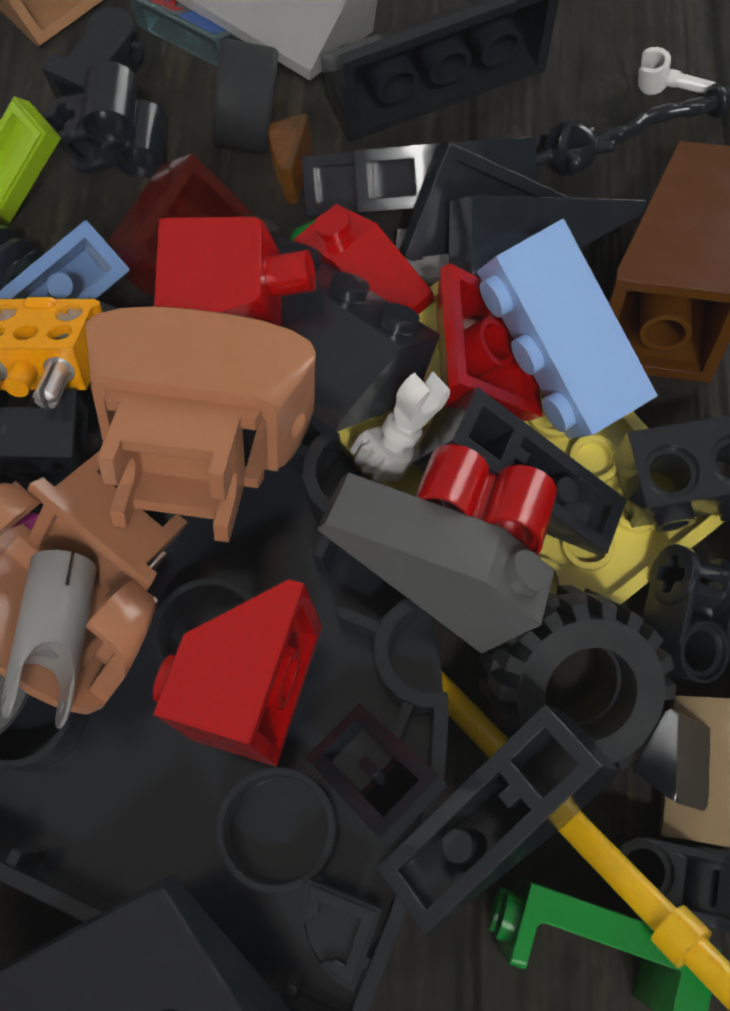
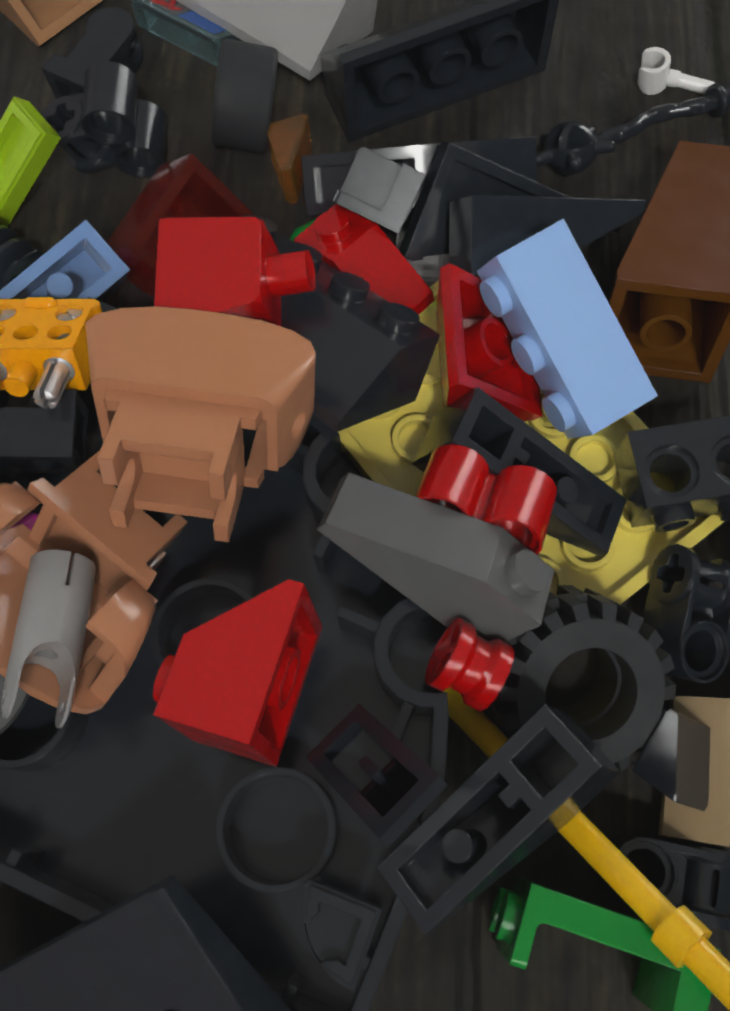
white piece [350,371,450,482] -> none
none -> panel [331,147,426,234]
none -> red wheel [425,618,514,712]

